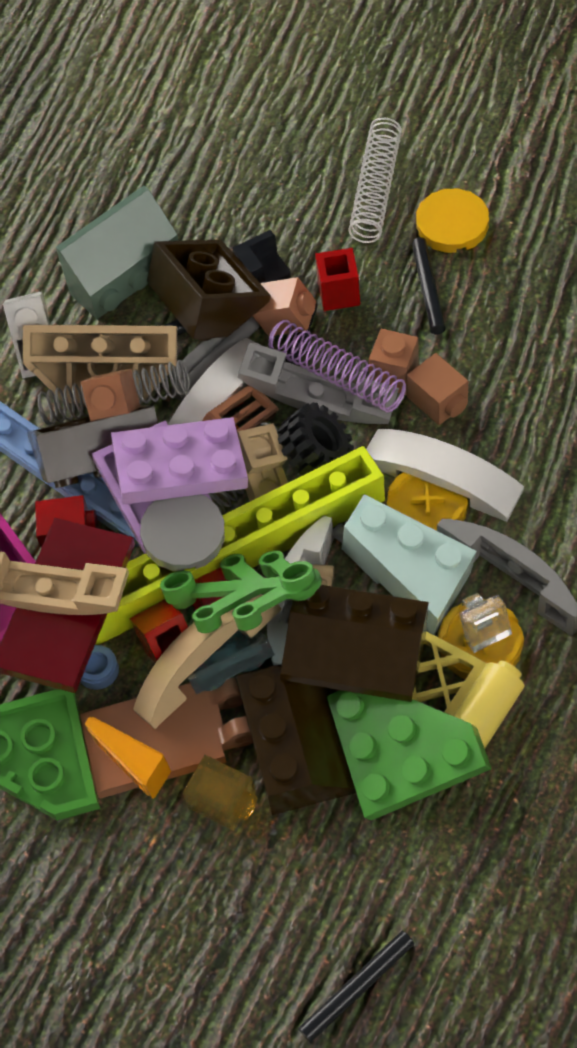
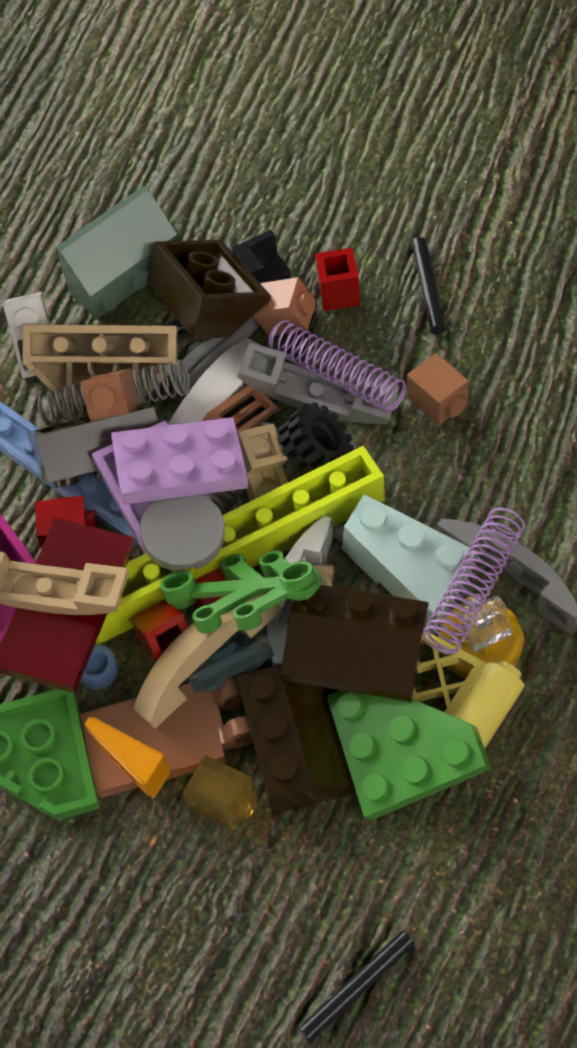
white piece [348,118,402,243] -> none
white slope [366,429,524,522] -> none
nougat brick [369,328,419,395] -> none
yellow tile [387,472,468,531] -> none
yellow tile [416,188,489,253] -> none
none -> lavender piece [423,507,525,654]

